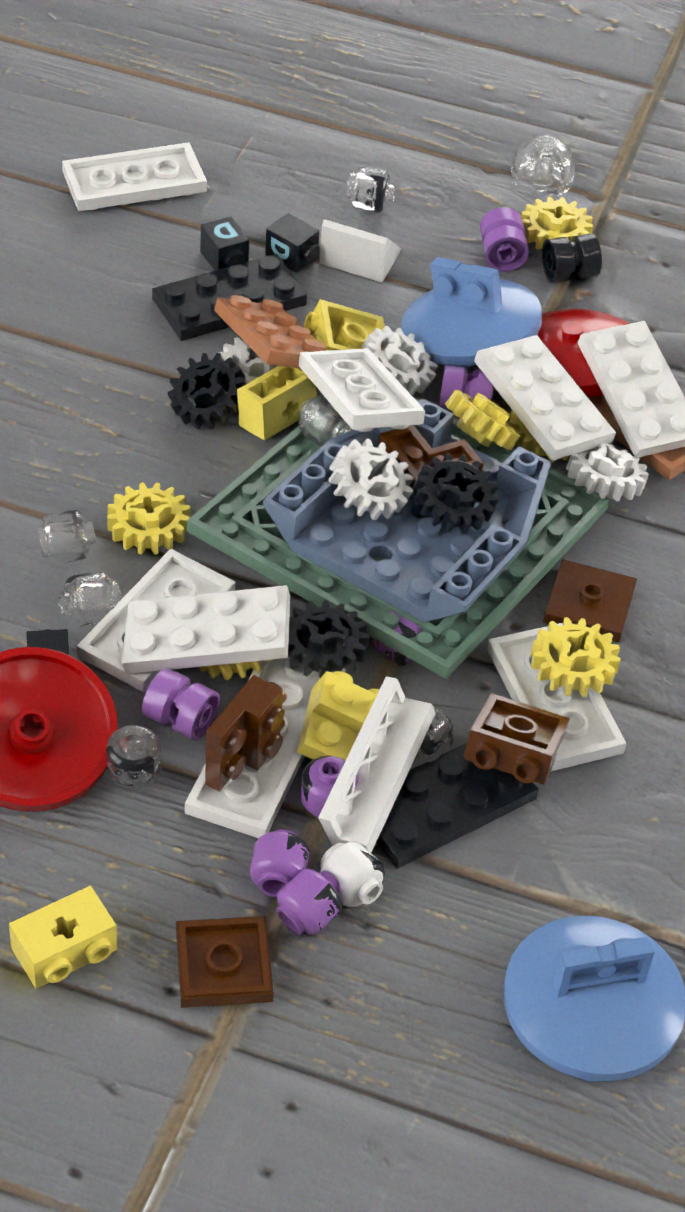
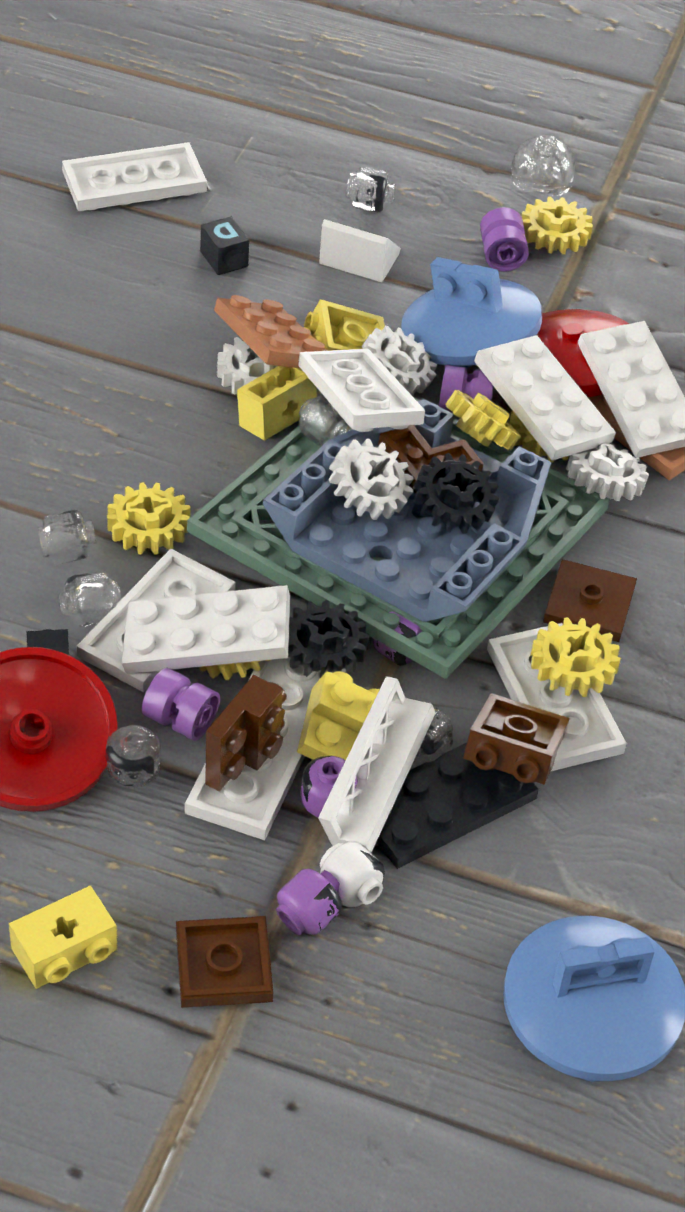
black plate [152,254,307,341] -> none
black gear [168,353,247,429] -> none
medium lavender head [250,829,310,897] -> none
black brick [265,213,319,273] -> none
black wheel [542,233,602,283] -> none

